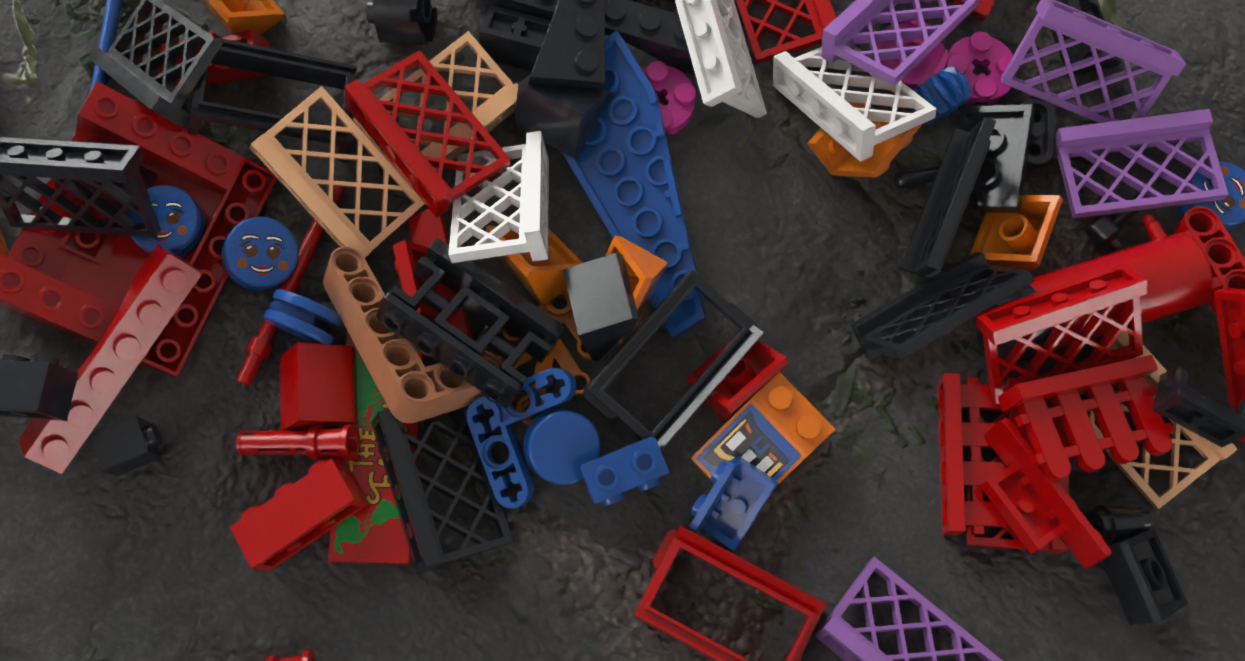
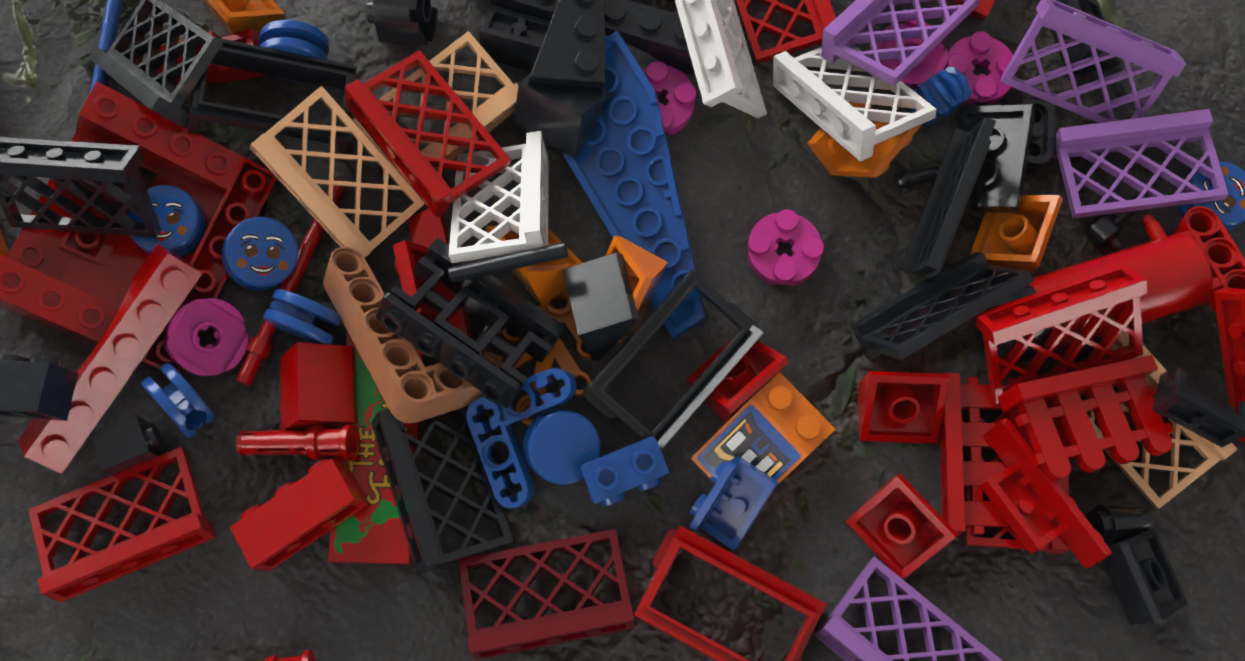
none -> red fence [28,447,215,603]
none -> blue head [141,362,215,438]
none -> dark pink plate [164,298,248,376]
none -> blue head [259,20,329,81]
none -> black bar [448,242,568,283]
none -> dark red fence [458,529,635,660]
none -> dark pink plate [747,209,824,286]
none -> red slope [845,473,958,579]
none -> red slope [858,371,950,444]

